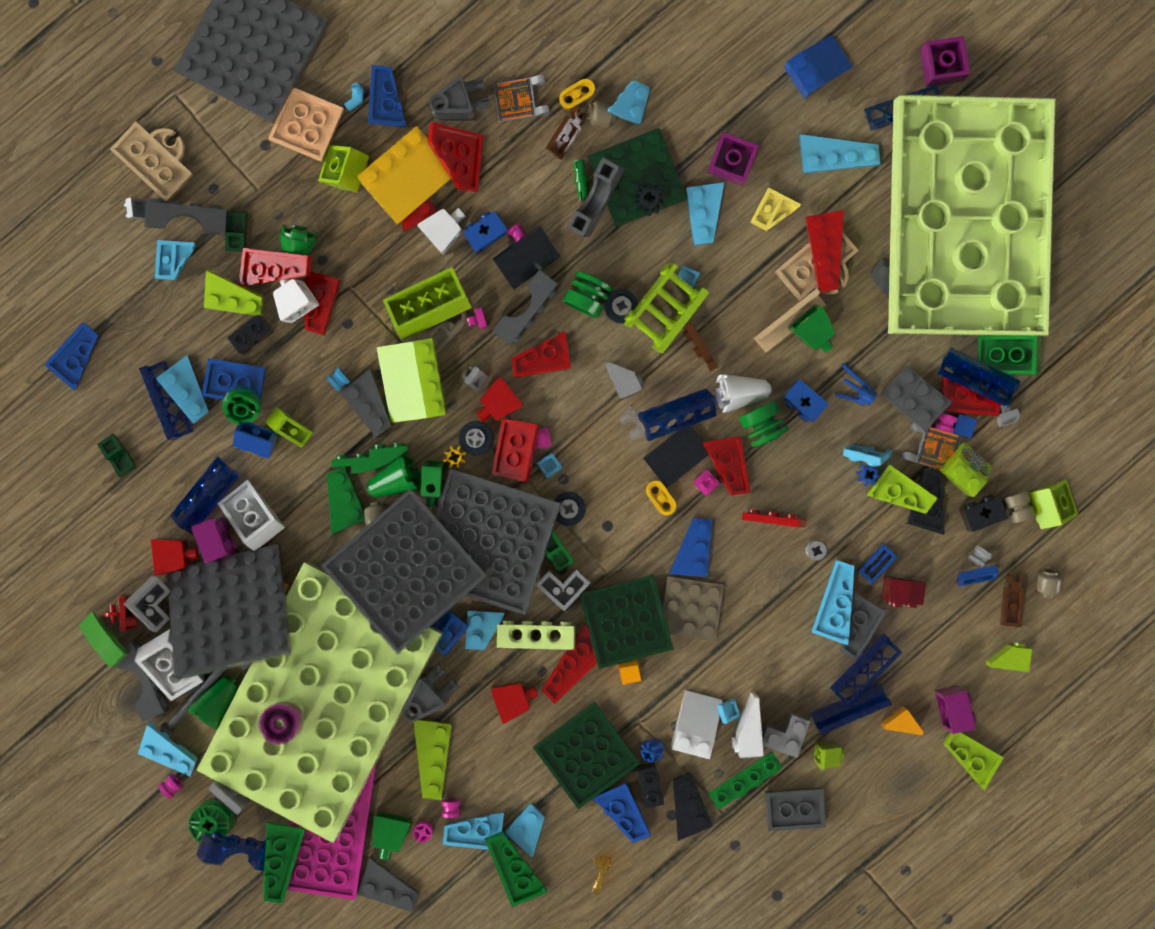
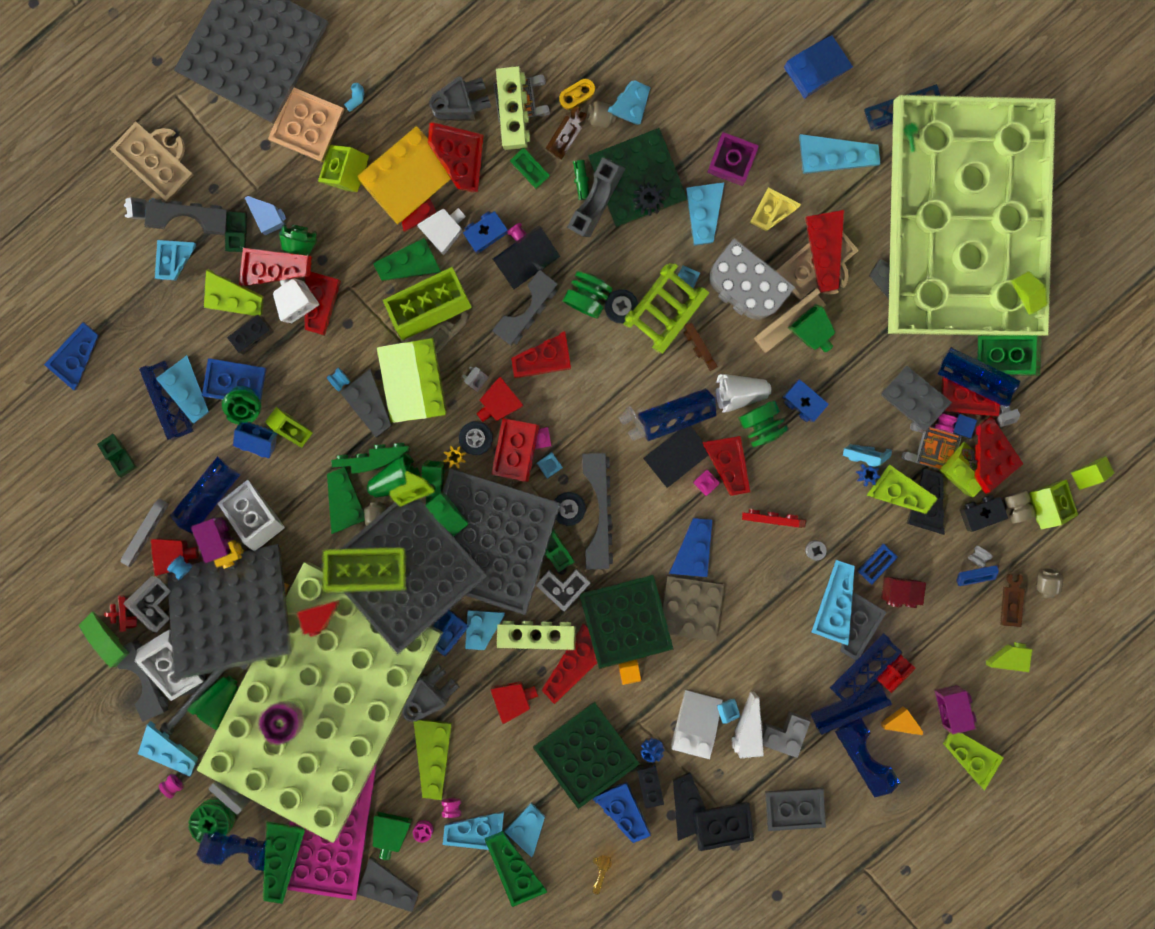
blue wing [368,65,407,128] -> none
dark pink tile [467,308,488,330] -> none
light grey slope [605,362,644,400] -> none
yellow plate [646,481,676,516] -> none
green bracket [708,752,783,809] -> none
lime slope [814,742,844,769] -> none
blue plant [835,363,877,406] -> none
magenta brick [919,36,970,87] -> none
none -> light grey beam [121,498,168,567]
none -> dark azure wheel [167,555,192,580]
none -> yellow bracket [214,540,243,569]
none -> light blue slope [245,196,286,236]
none -> red slope [297,601,340,637]
none -> lime brick [323,548,406,592]
none -> green wing [373,238,441,281]
none -> lime slope [390,472,434,506]
none -> green slope [426,493,469,536]
none -> yellowish green brick [496,66,530,150]
none -> green plate [510,148,550,190]
none -> dark grey arch [582,453,613,570]
none -> black tile [693,802,754,851]
none -> light grey brick [709,239,795,320]
none -> clear blue arch [835,717,900,798]
none -> red hips [877,655,916,693]
none -> green hand [904,123,919,152]
none -> red plate [975,416,1023,494]
none -> lime slope [1011,271,1047,315]
none -> lime slope [1071,456,1114,490]

